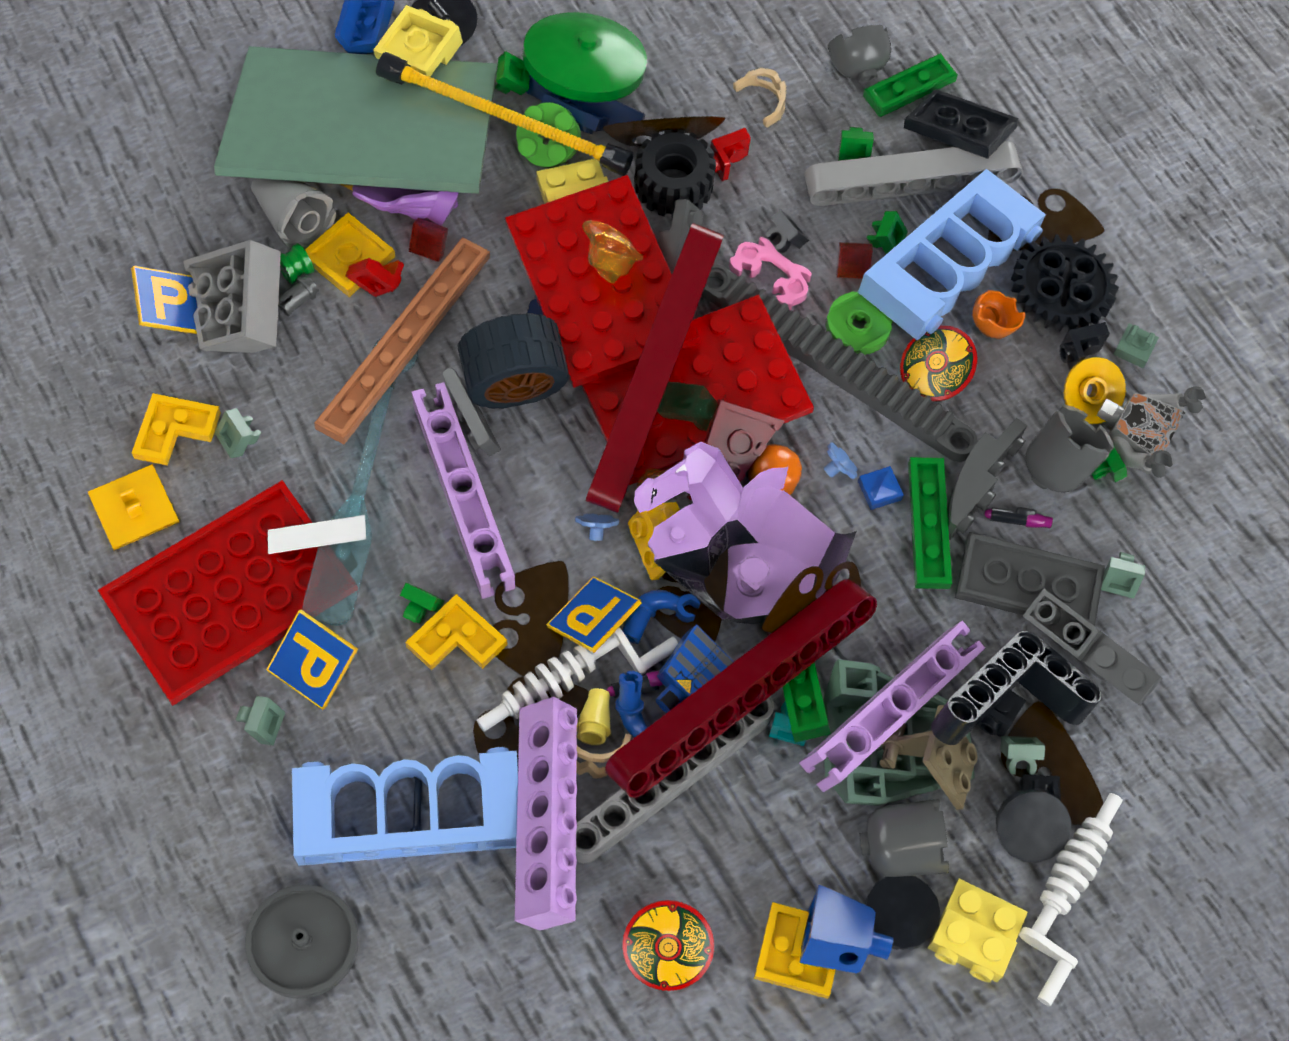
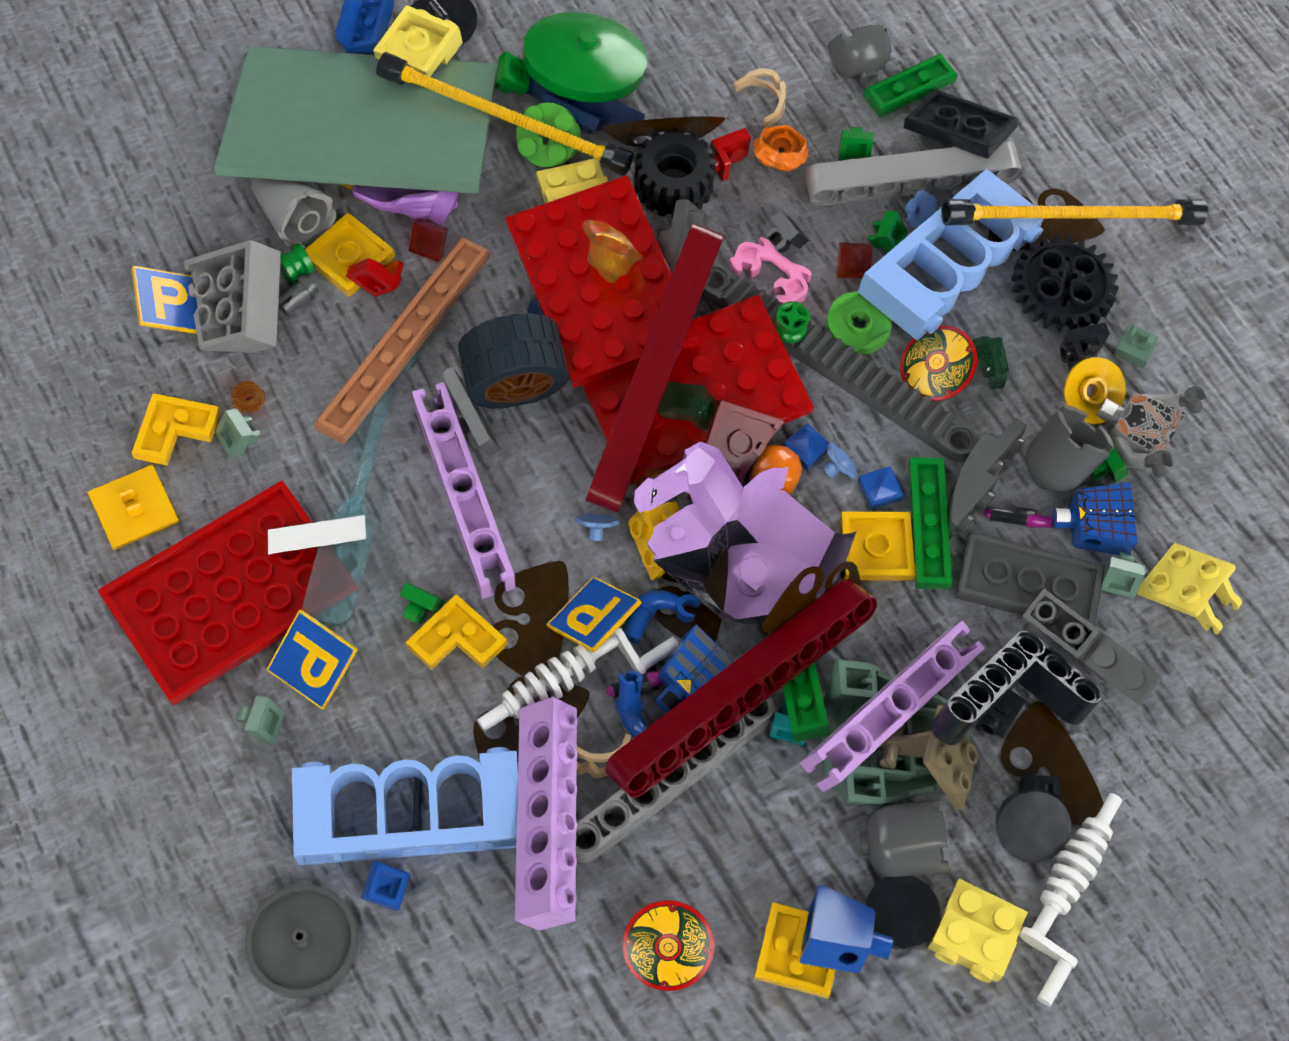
light yellow cone [577,688,611,745] -> none
orange hair [972,290,1026,339] -> none
sand green tile [1000,736,1045,775] -> none
none -> clear orange plate [231,381,265,413]
none -> blue tile [361,861,410,911]
none -> orange hair [753,125,809,172]
none -> green wheel [774,301,810,343]
none -> blue tile [783,423,830,471]
none -> yellow tile [840,512,915,581]
none -> medium blue plant [905,190,937,229]
none -> yellow hose [941,199,1208,225]
none -> clear green bracket [972,336,1009,389]
none -> blue torso [1052,483,1137,555]
none -> light yellow plate [1137,543,1242,635]

